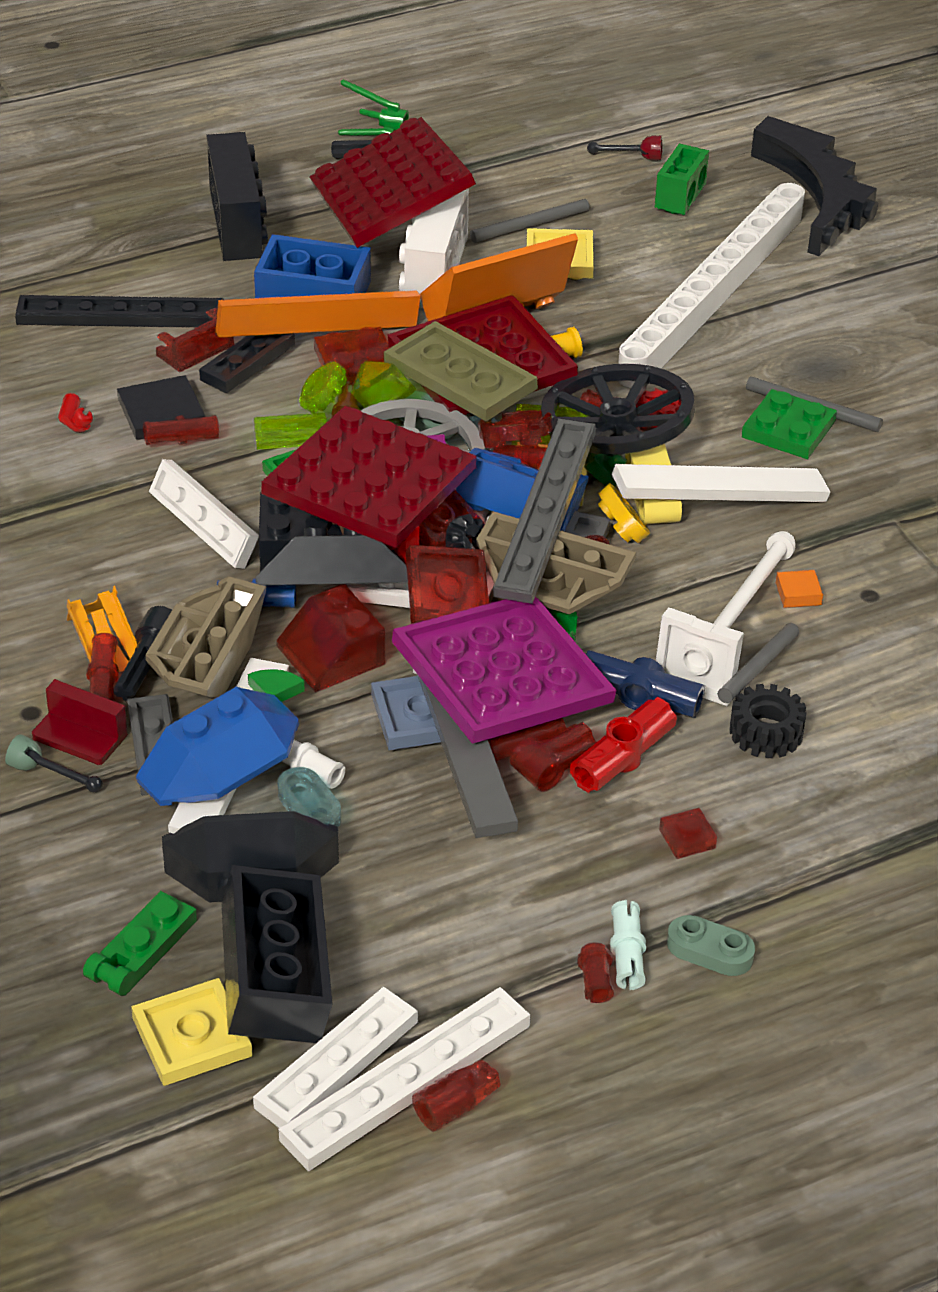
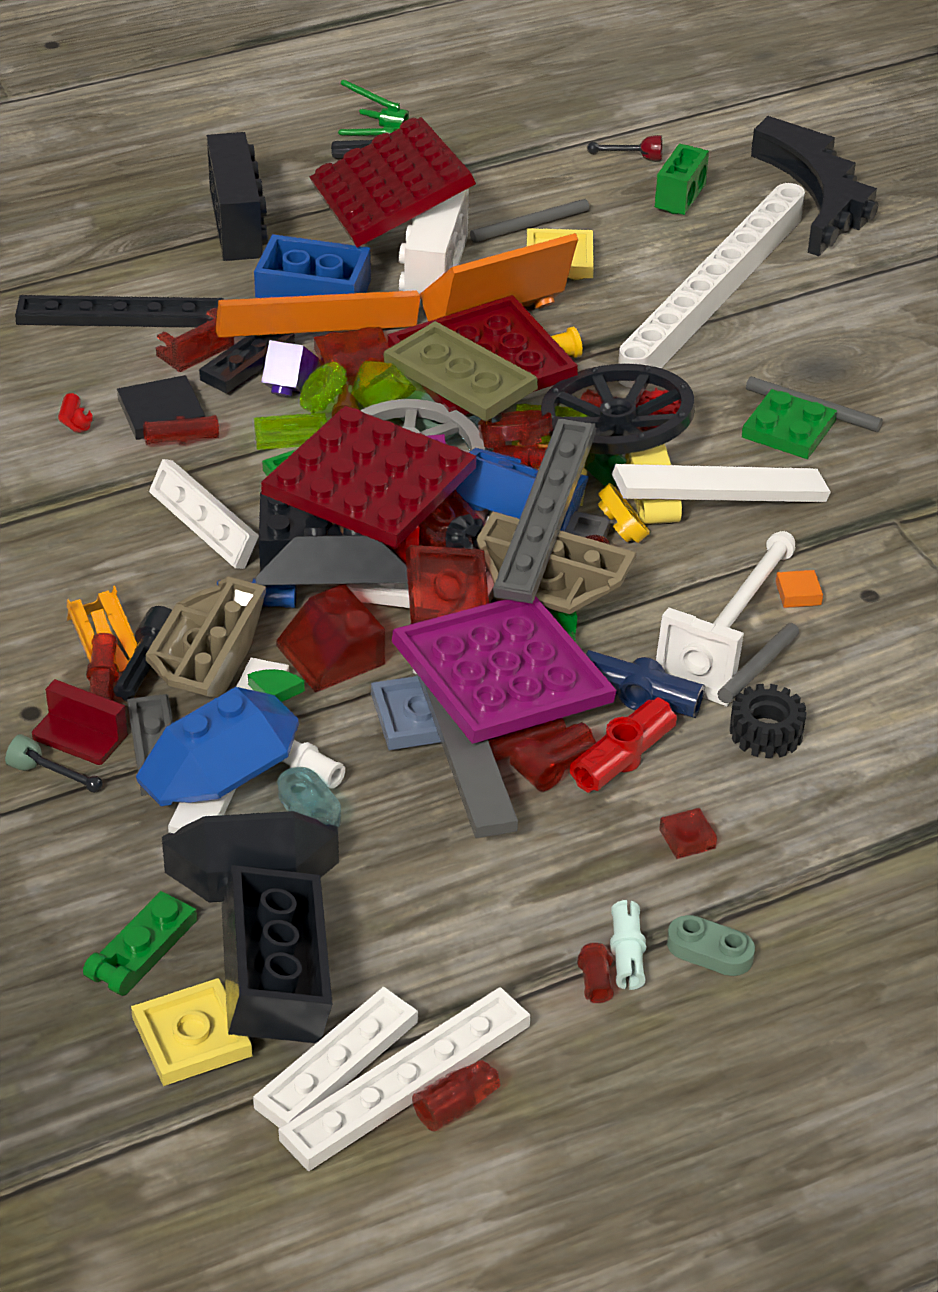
none -> slope [262,340,319,397]

